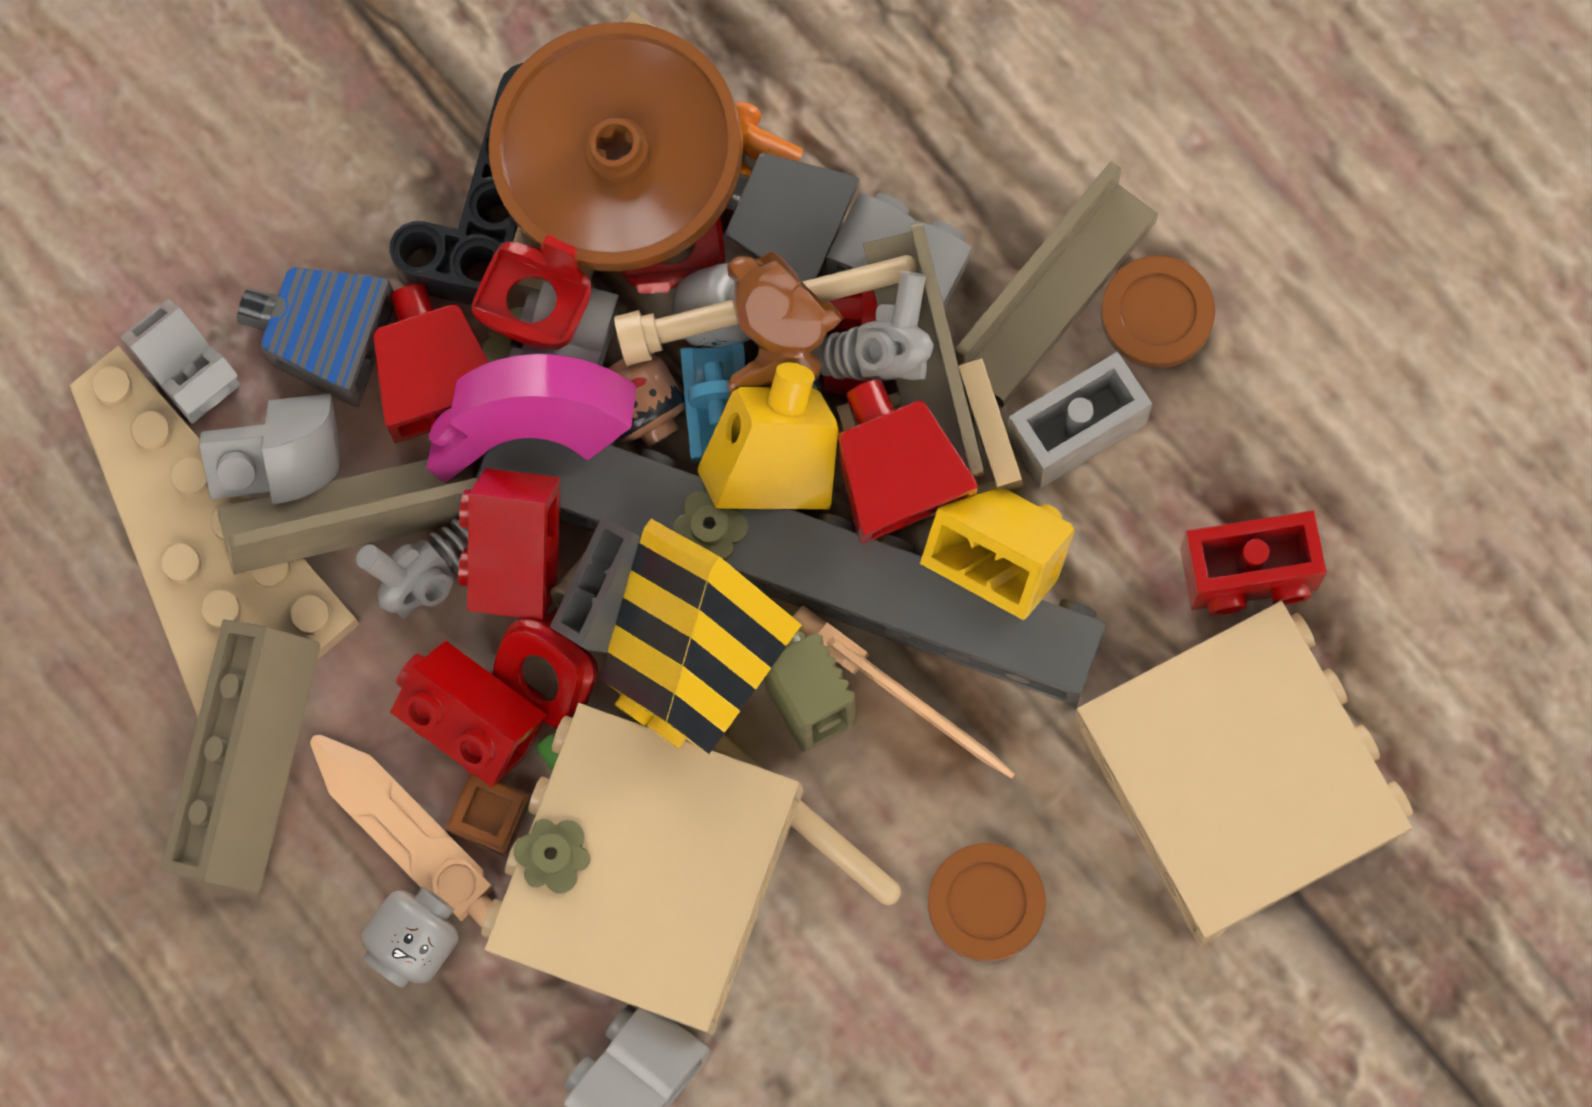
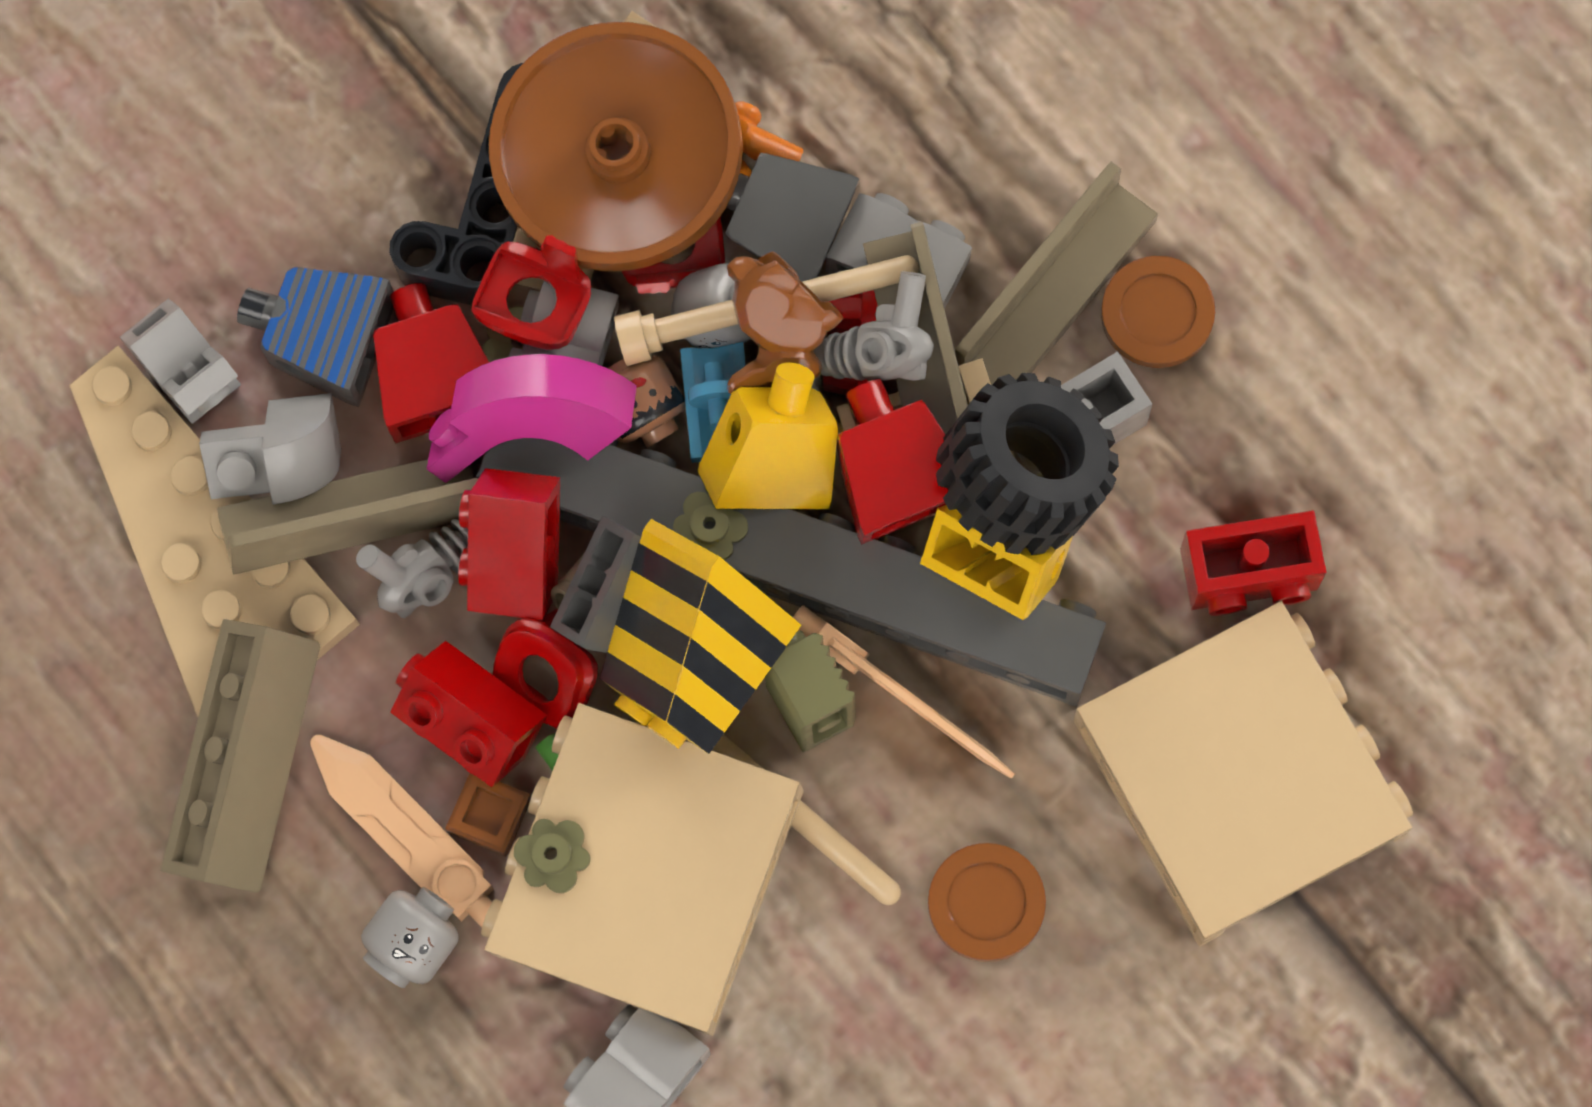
none -> black tyre [936,373,1119,555]

